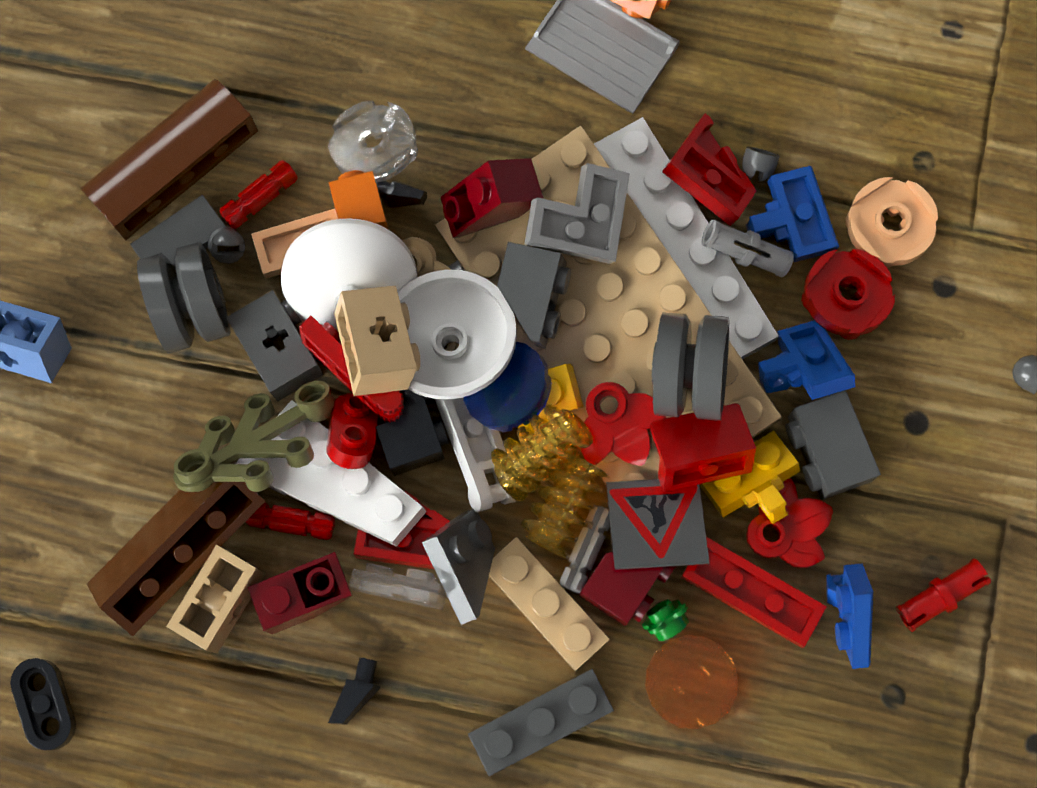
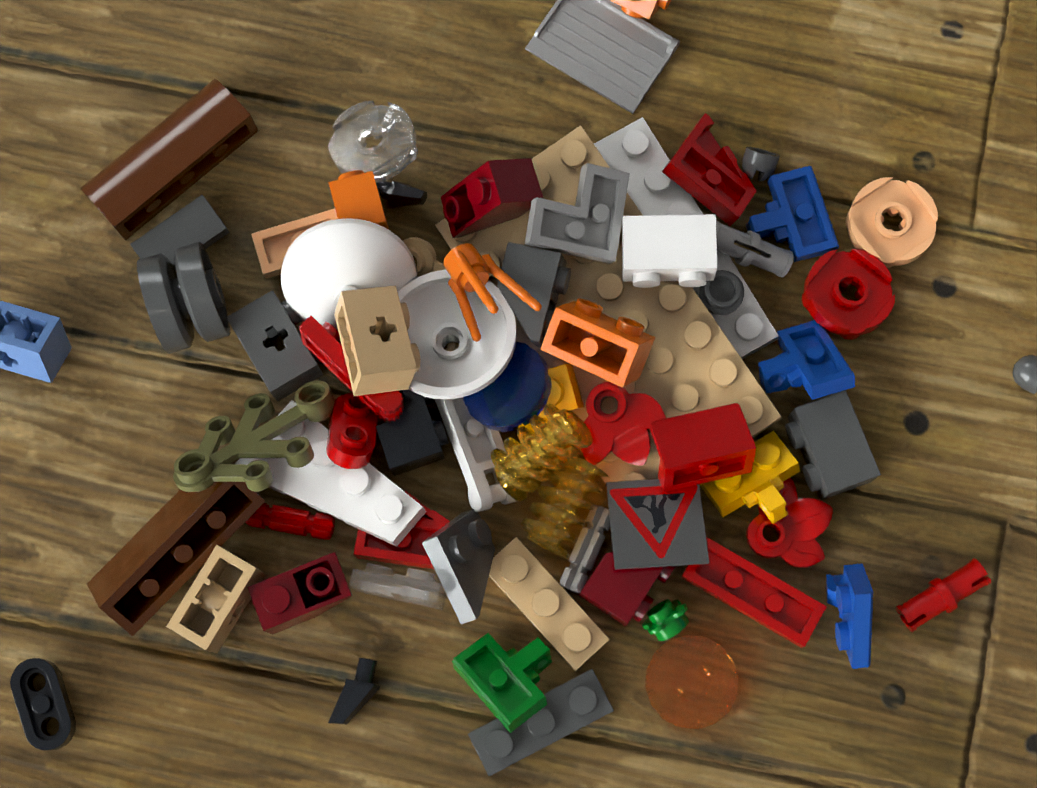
dark grey hinge [208,227,245,264] -> none
red axle [219,160,298,229] -> none
dark grey wheel [652,312,730,421] -> none
none -> orange plant [443,243,542,342]
none -> green hinge [452,633,552,733]
none -> orange brick [540,298,655,388]
none -> white brick [622,214,717,288]
none -> dark grey plate [699,270,744,315]

